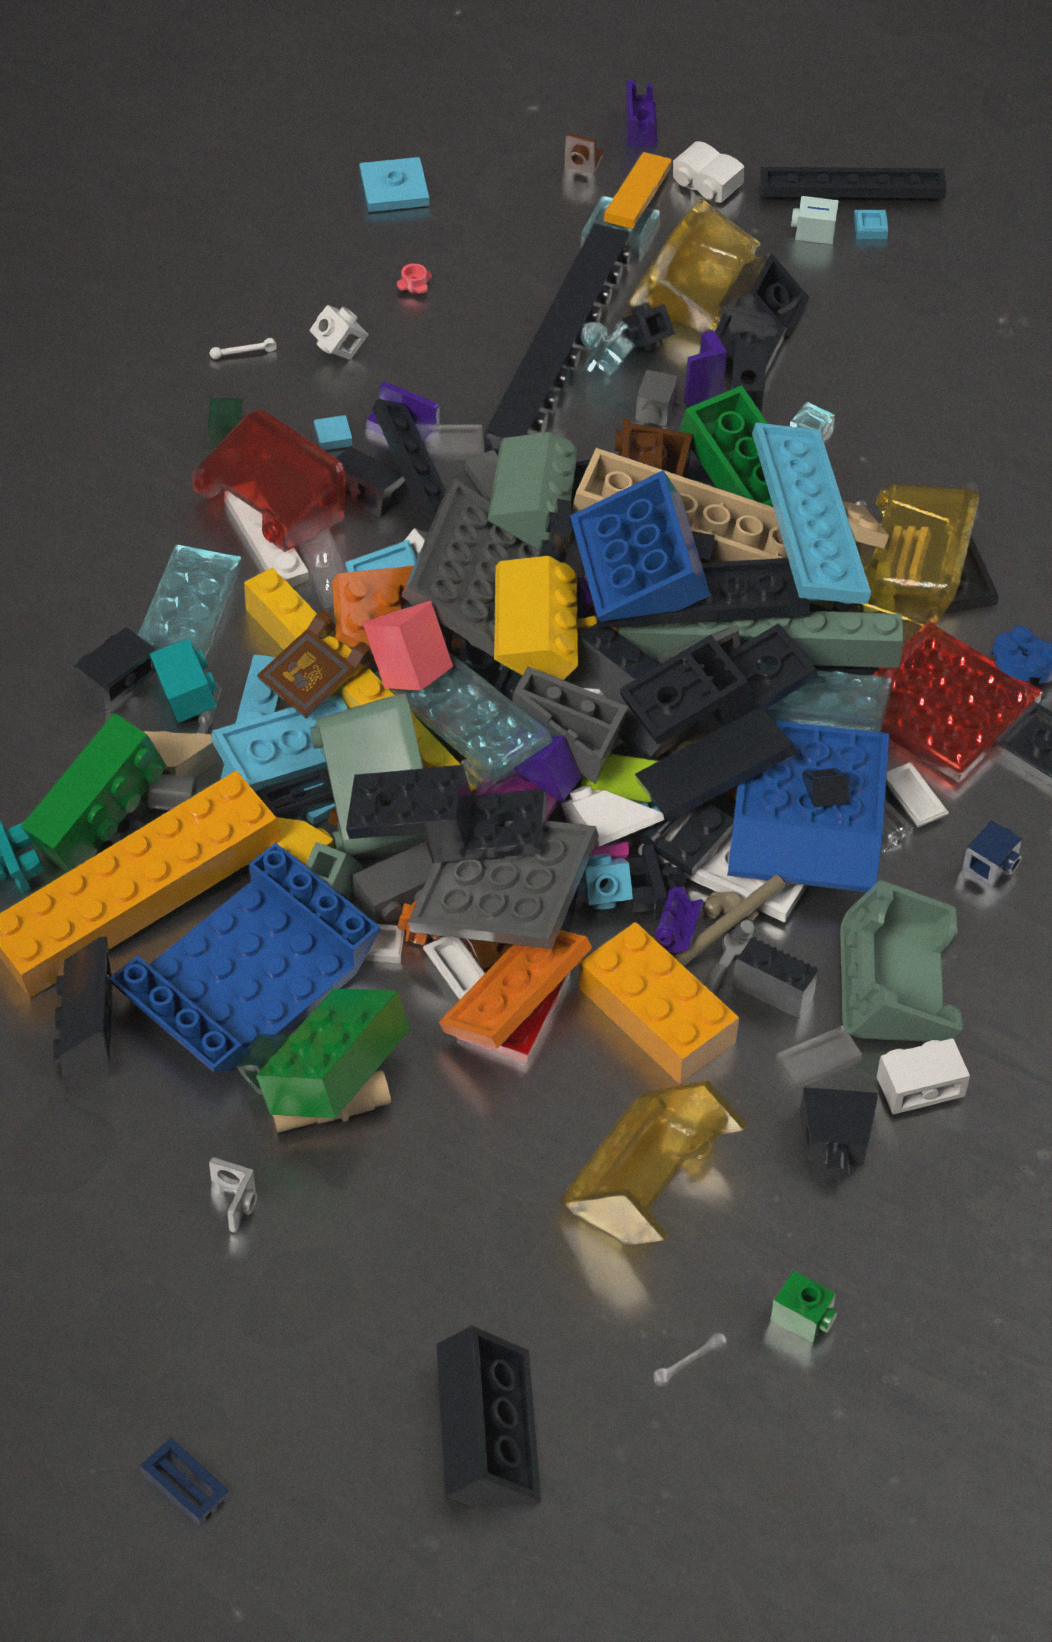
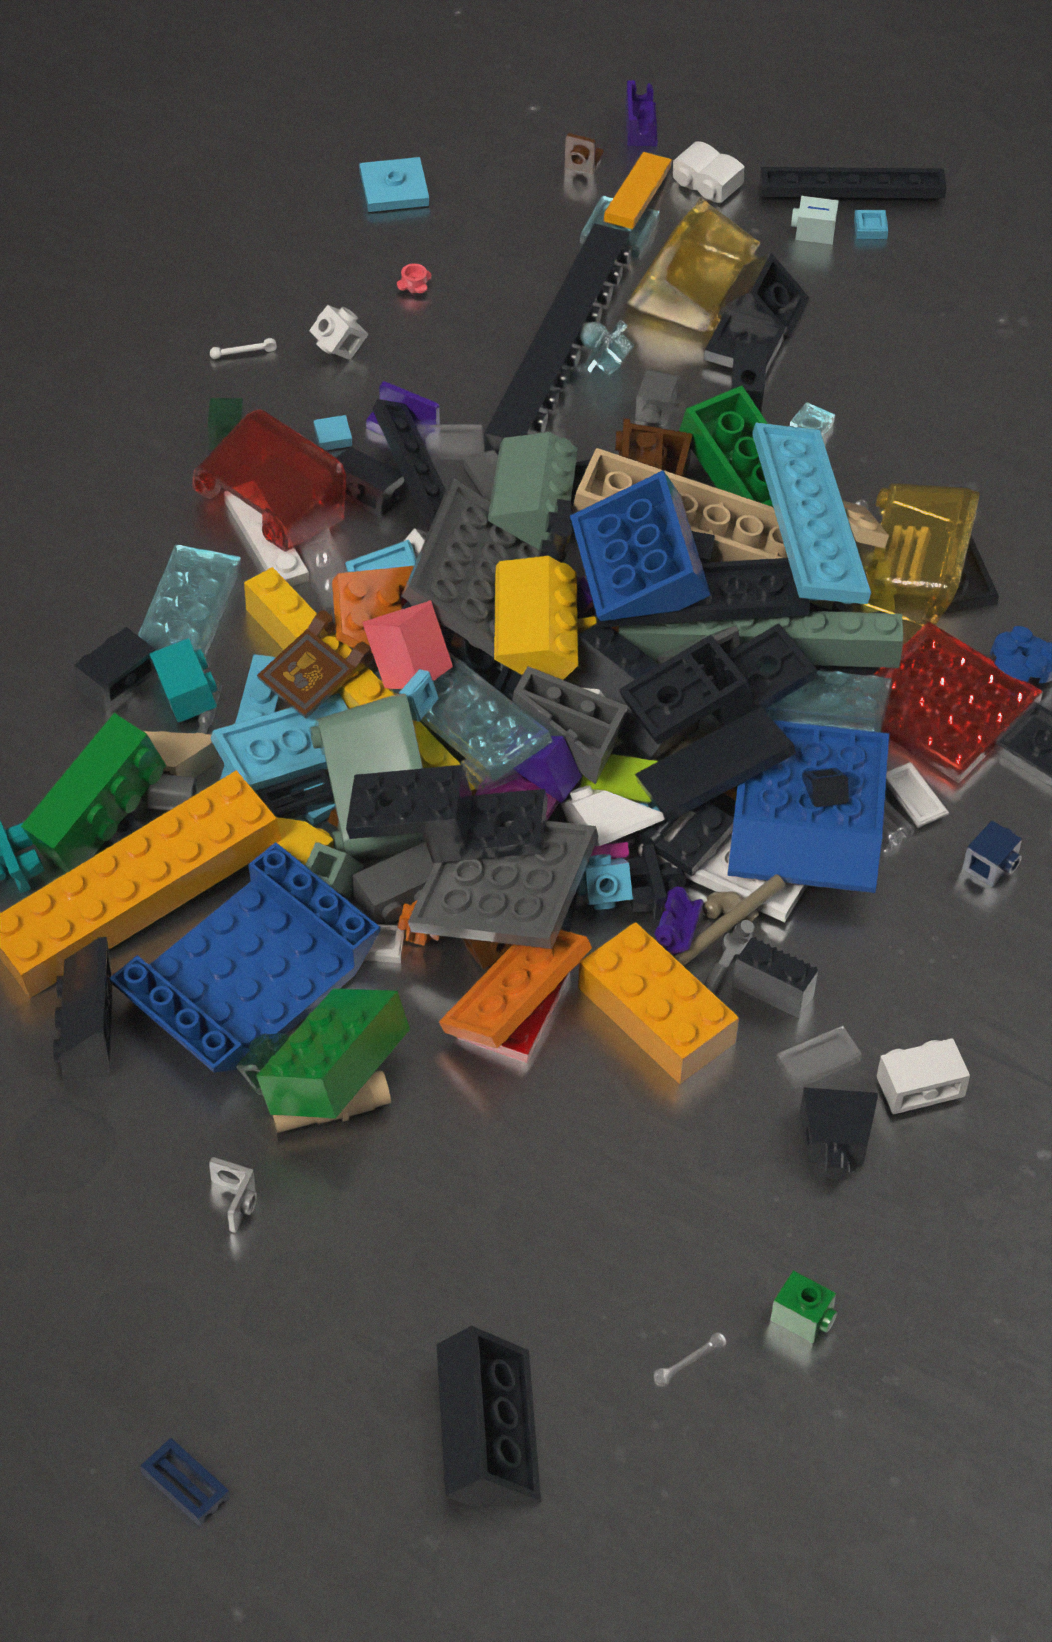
white tile [423,936,485,1000] -> none
clear yellow windscreen [562,1080,747,1245] -> none
black brick [622,302,675,351] -> none
dark purple panel [684,330,727,408] -> none
sand green windscreen [840,880,964,1042] -> none
none -> medium azure tile [399,669,439,722]

